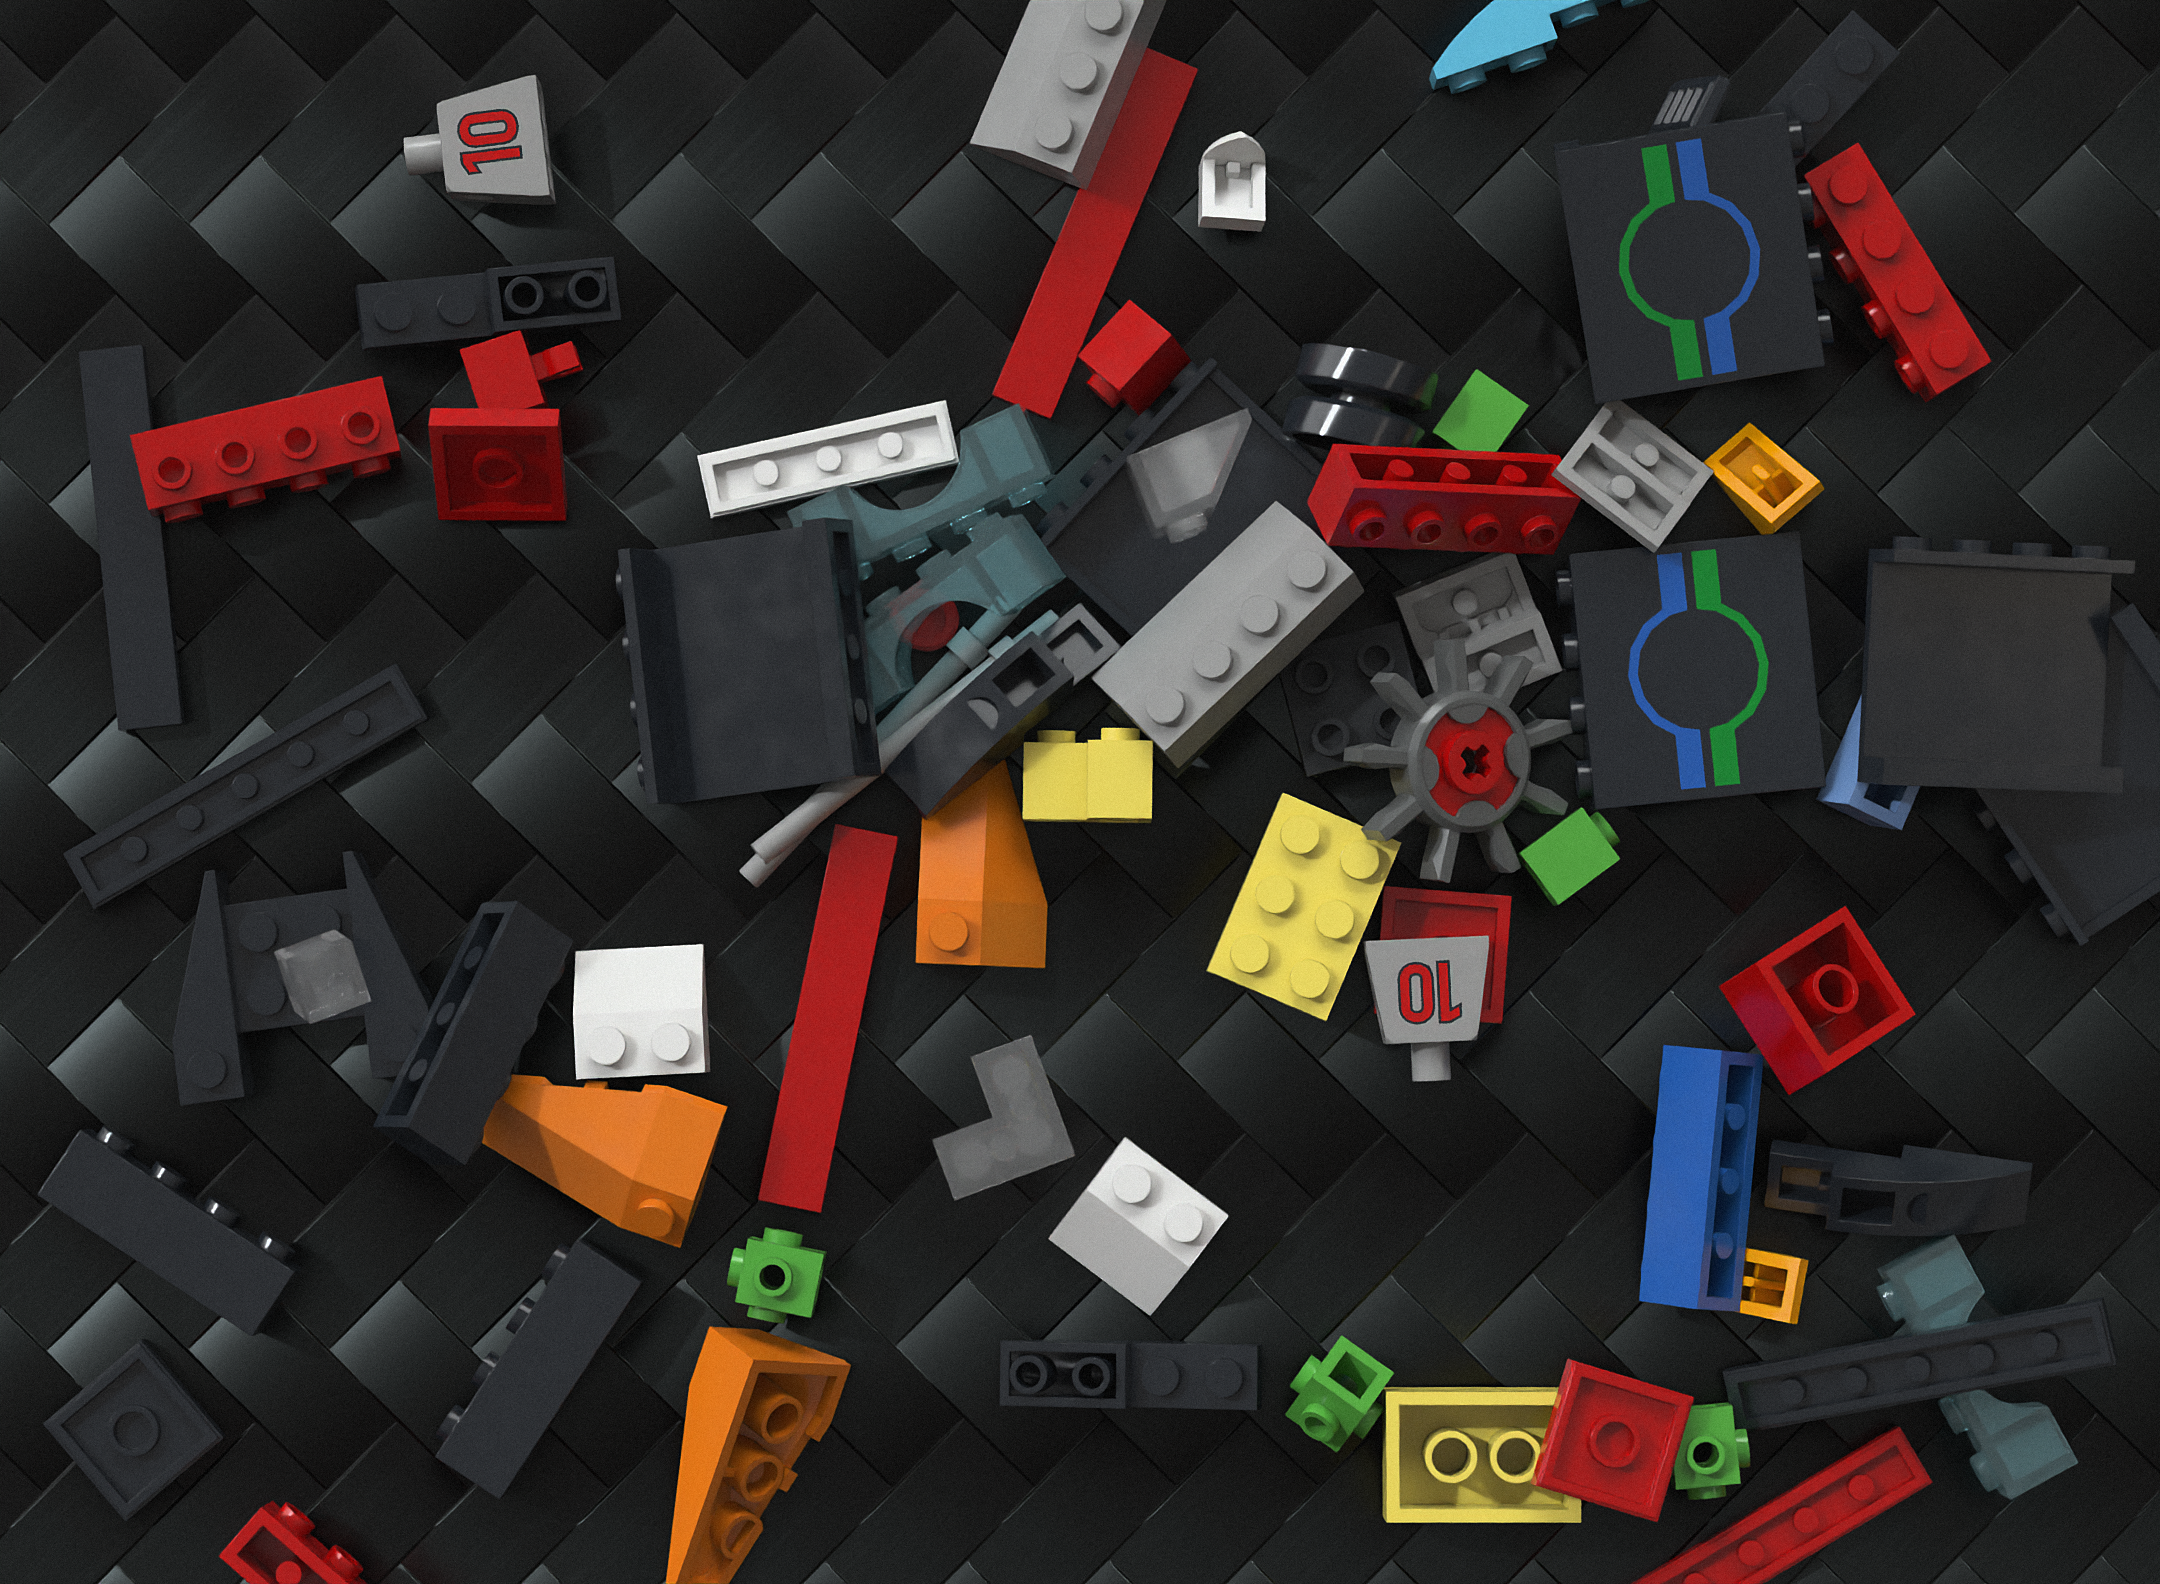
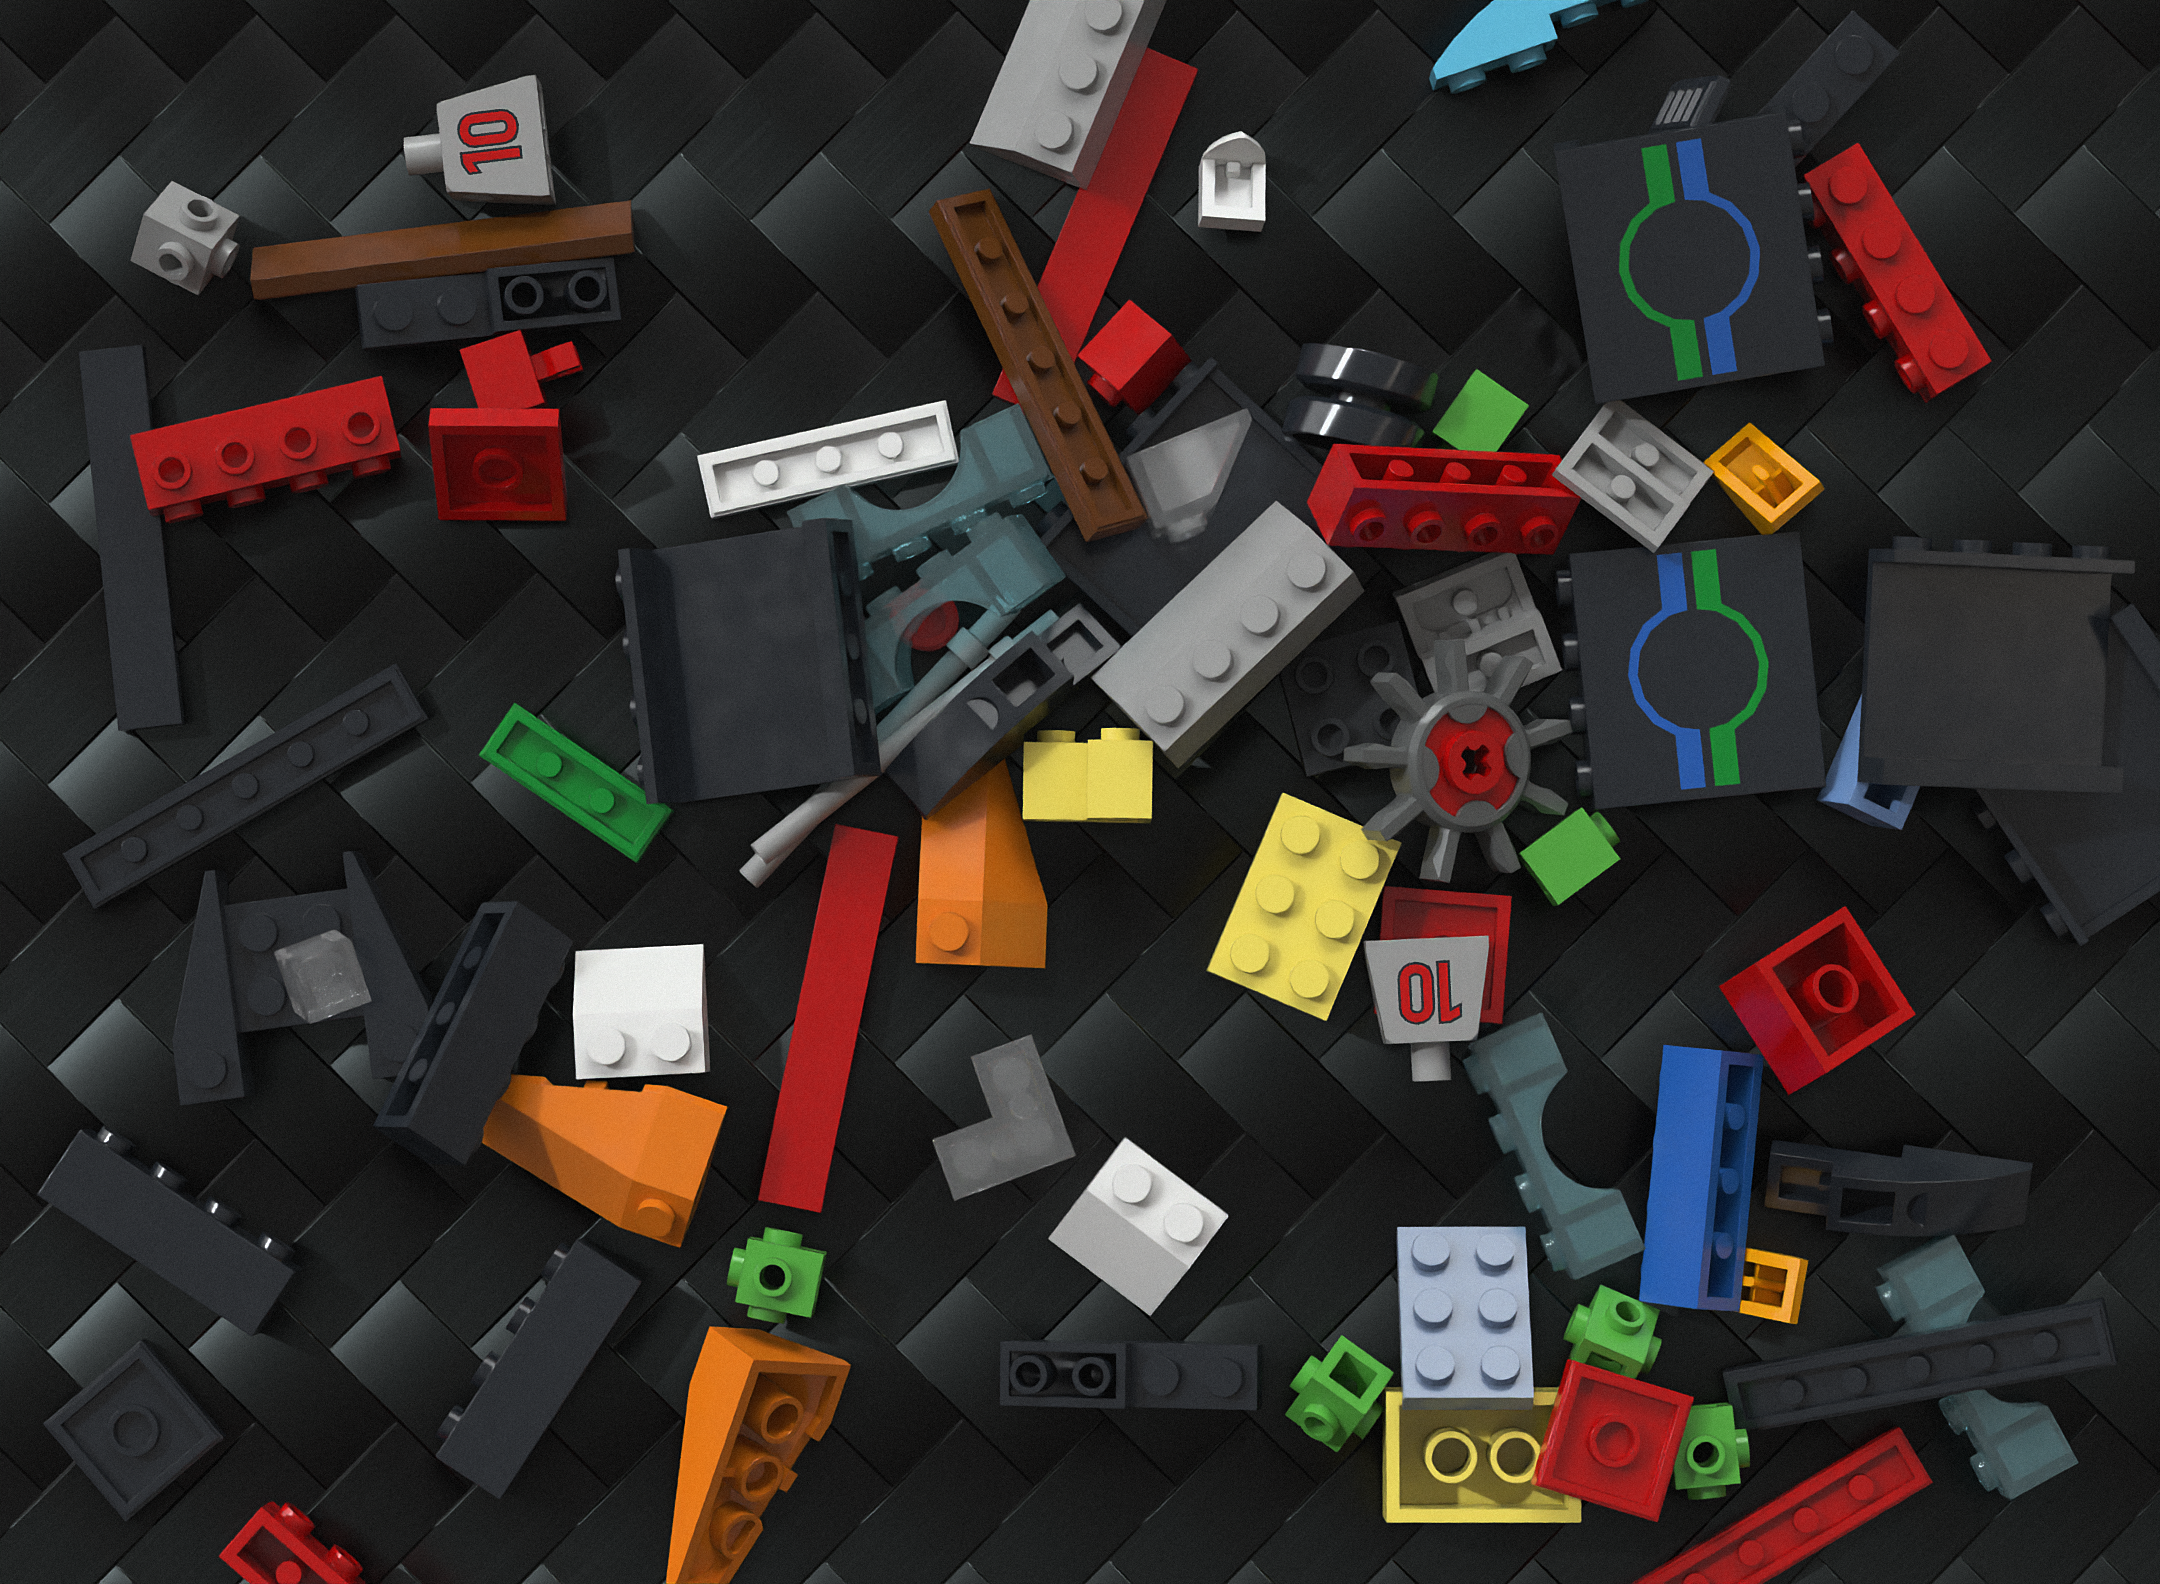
none -> light grey brick [130,181,240,295]
none -> reddish brown tile [250,200,635,300]
none -> green tile [479,703,674,863]
none -> reddish brown tile [929,188,1148,543]
none -> plate [1396,1227,1534,1410]
none -> clear light blue arch [1462,1012,1645,1280]
none -> bright green brick [1563,1285,1662,1379]

